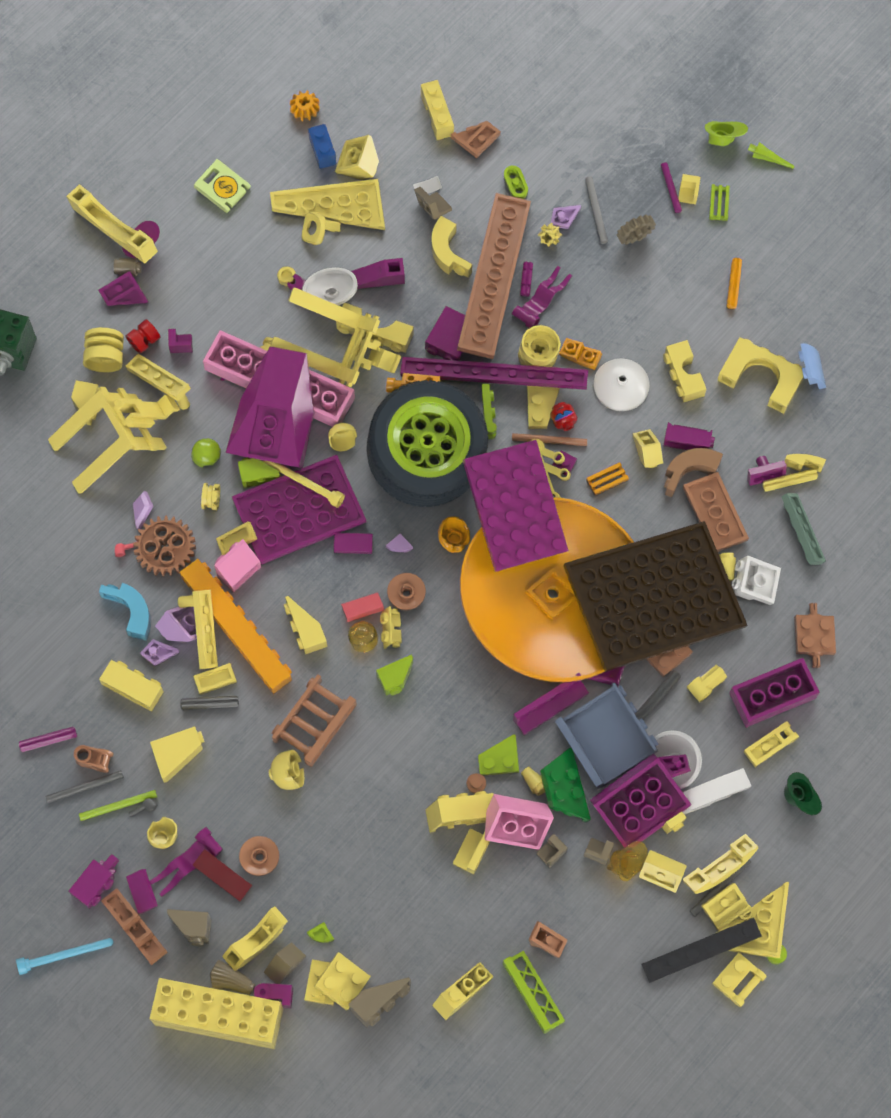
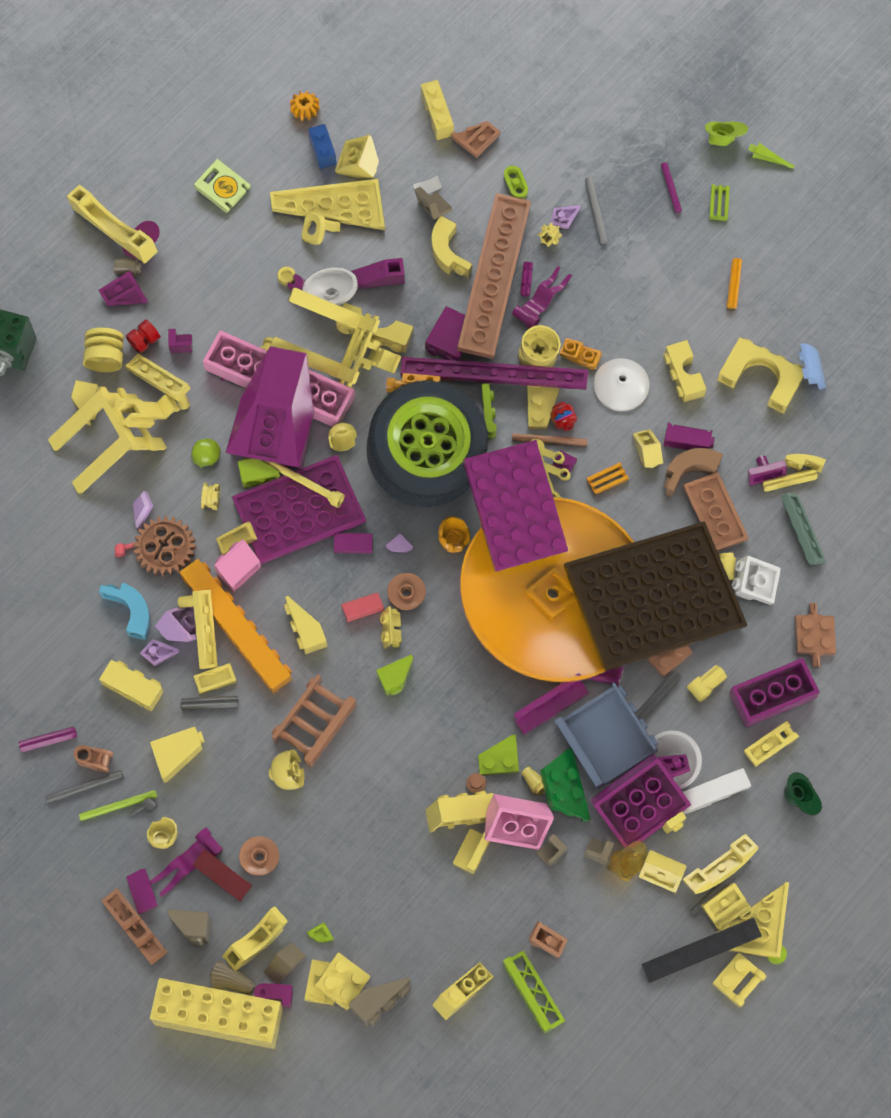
medium azure piece [16,938,114,975] -> none
magenta hinge [68,854,119,909] -> none
clear yellow hair [348,621,378,653] -> none
dark tan gear [616,215,656,245] -> none
light yellow panel [678,174,701,204] -> none

